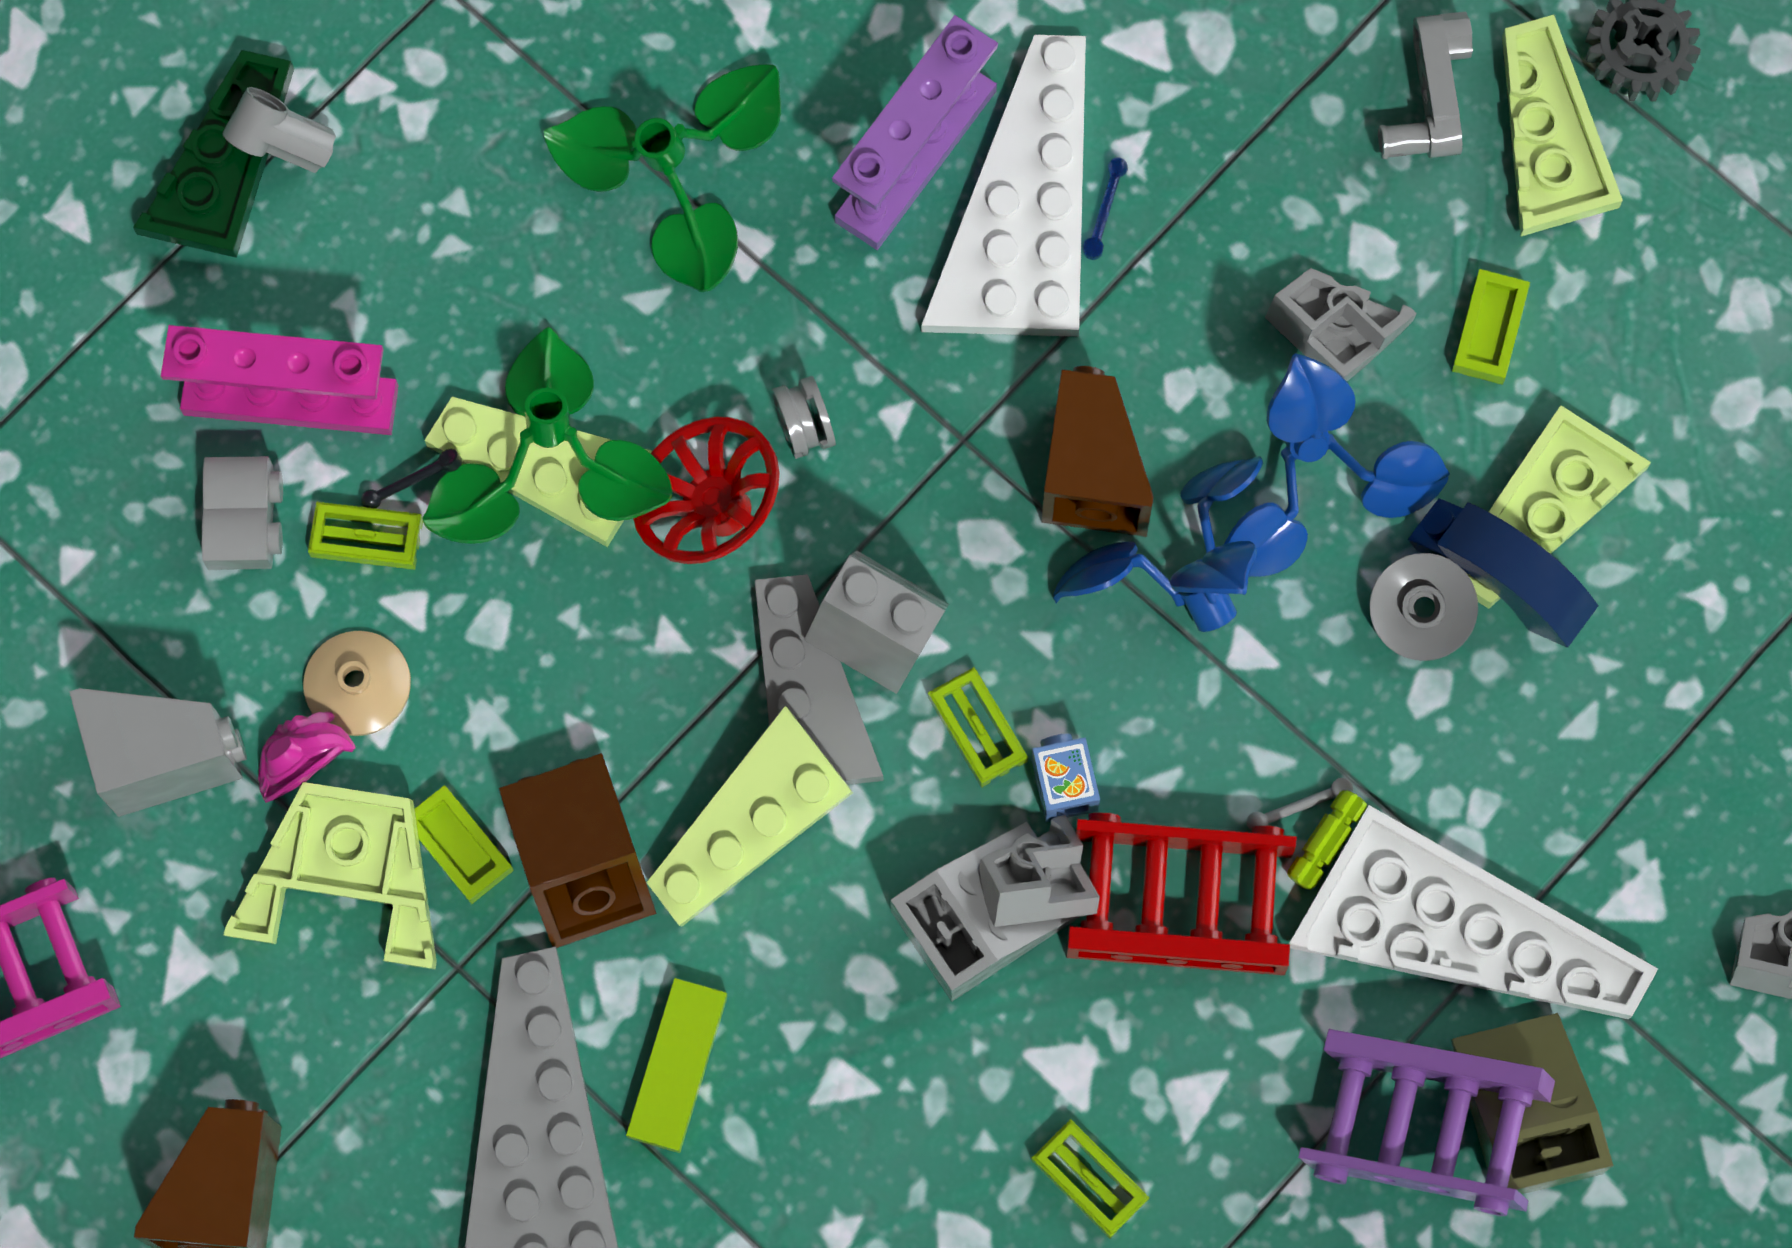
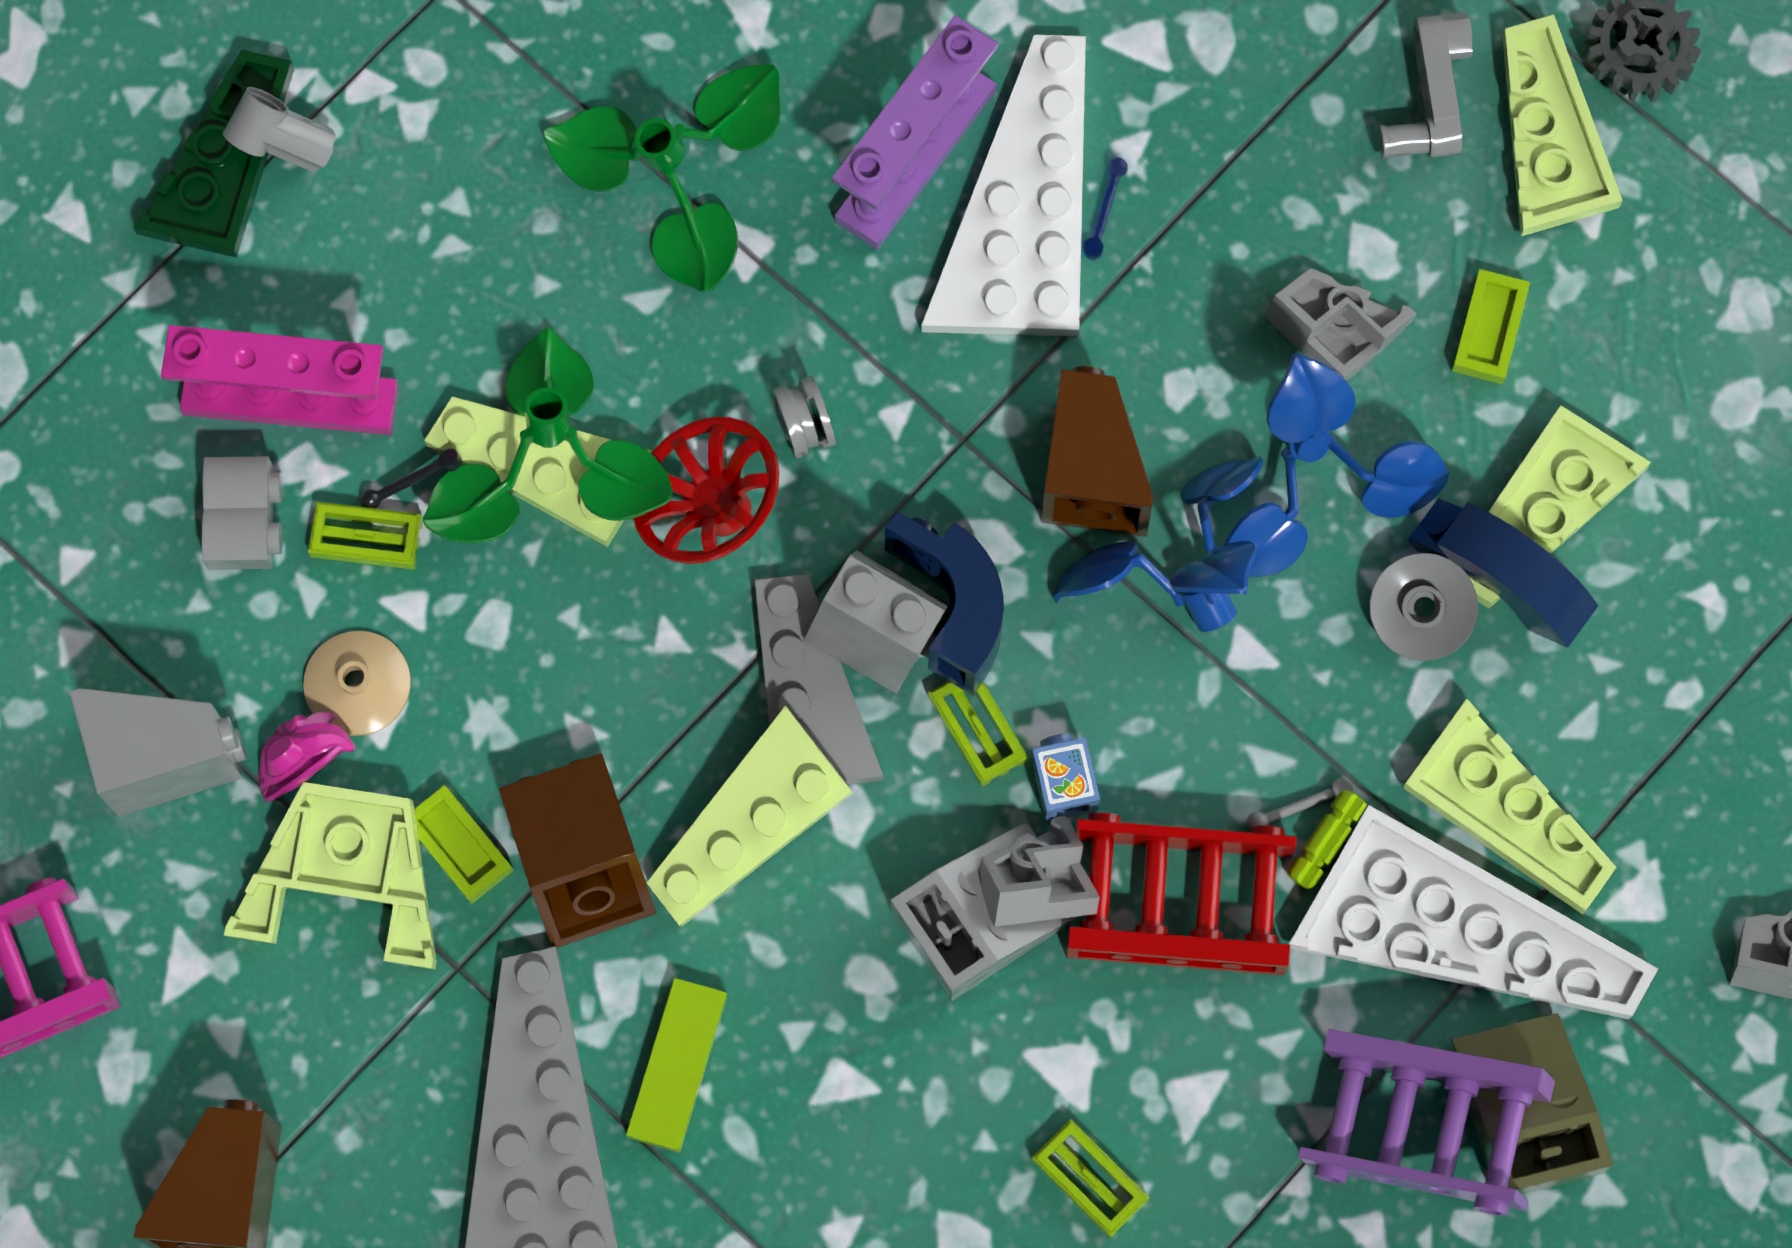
none -> dark blue arch [884,511,1004,696]
none -> yellowish green wing [1403,699,1616,915]

